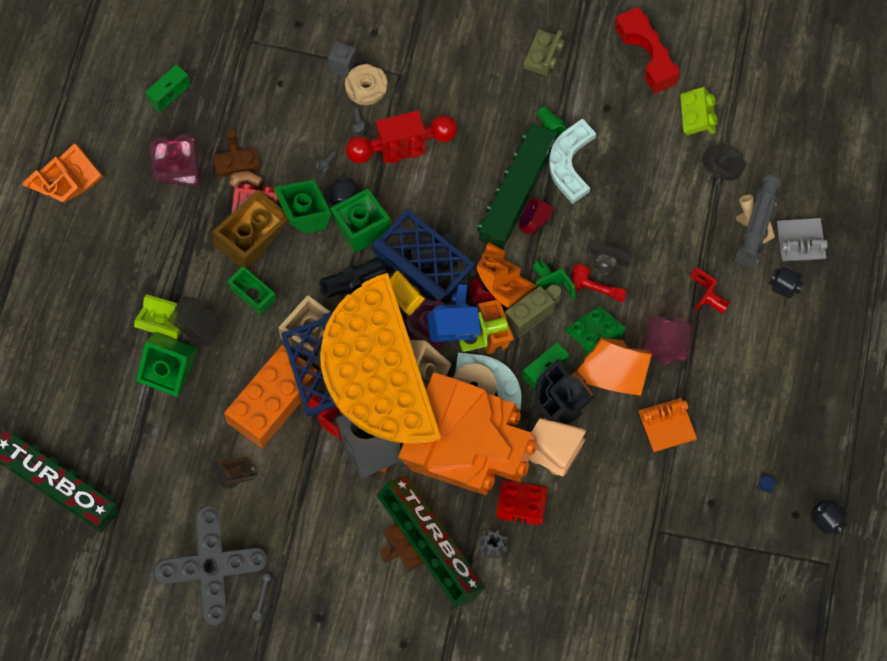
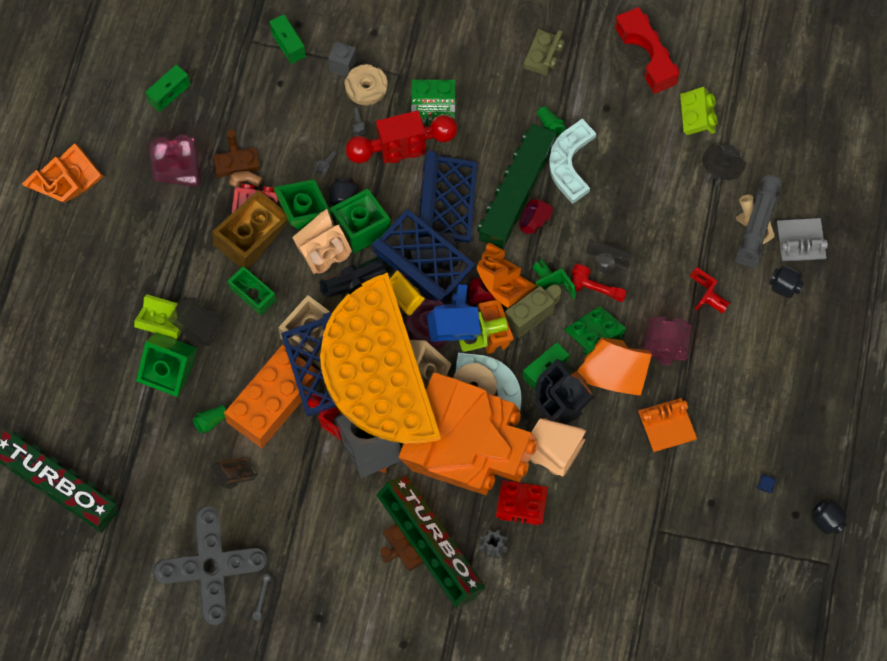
none -> green cone [193,405,226,434]
none -> green piece [269,15,306,64]
none -> light nougat piece [292,209,352,274]
none -> green slope [411,80,455,127]
none -> dark blue fence [418,151,477,243]

